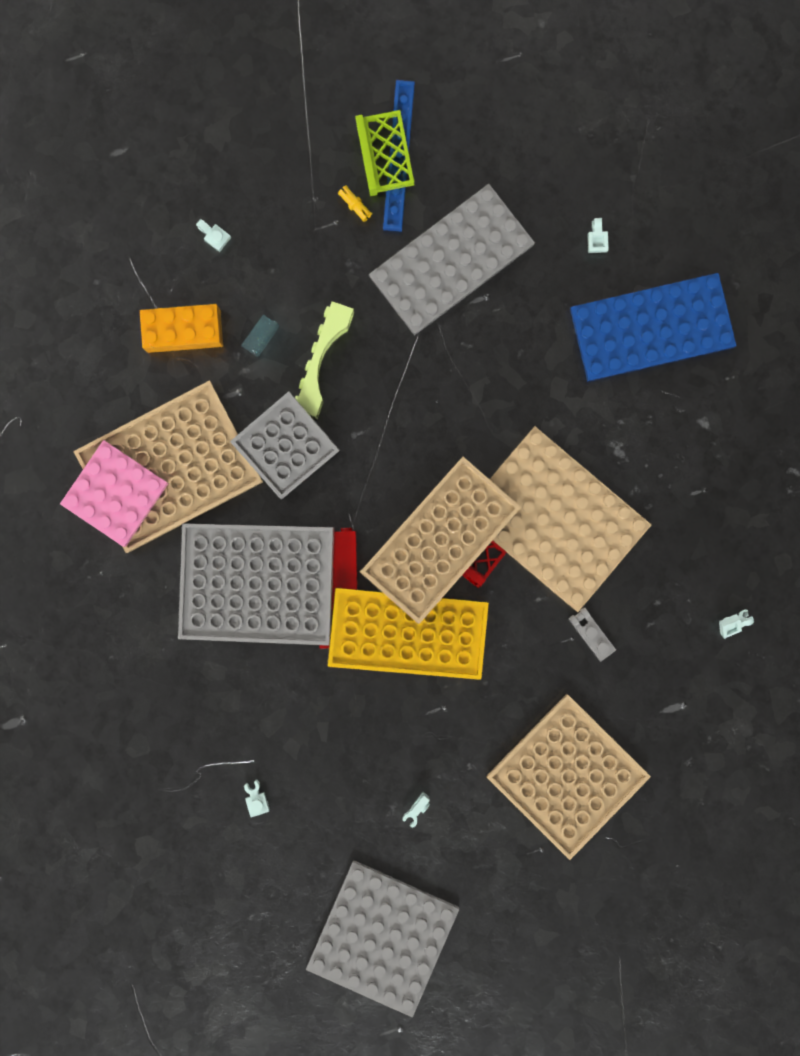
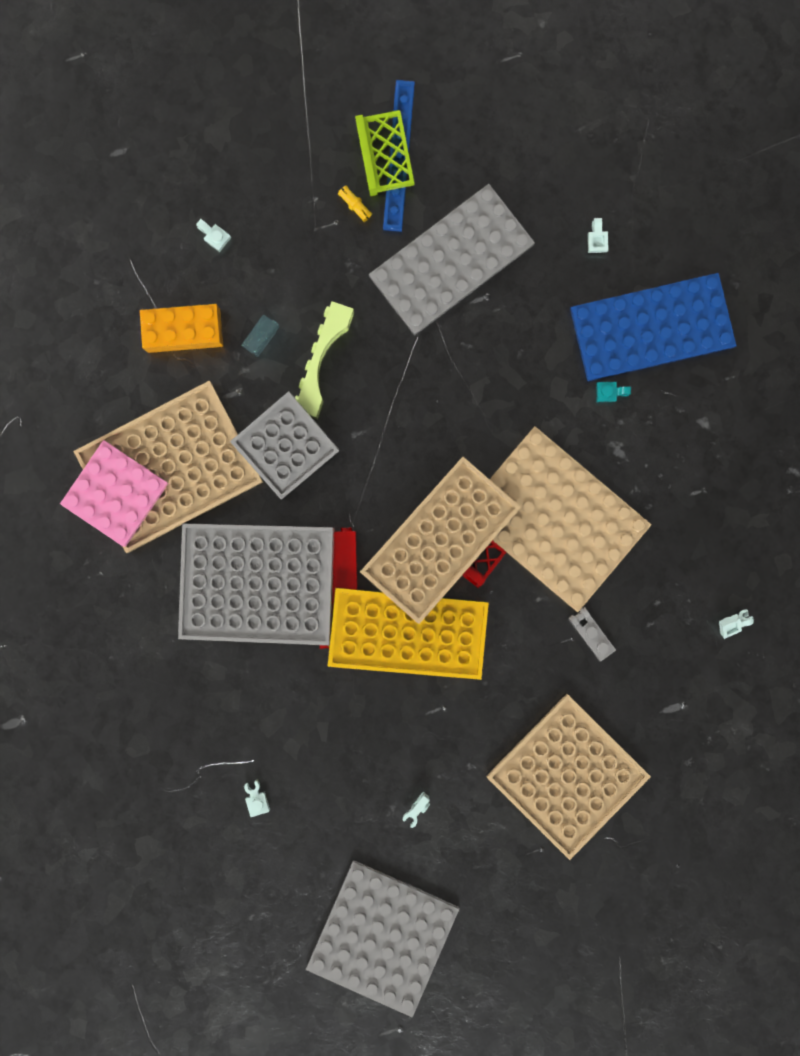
none -> teal plate [596,382,631,402]

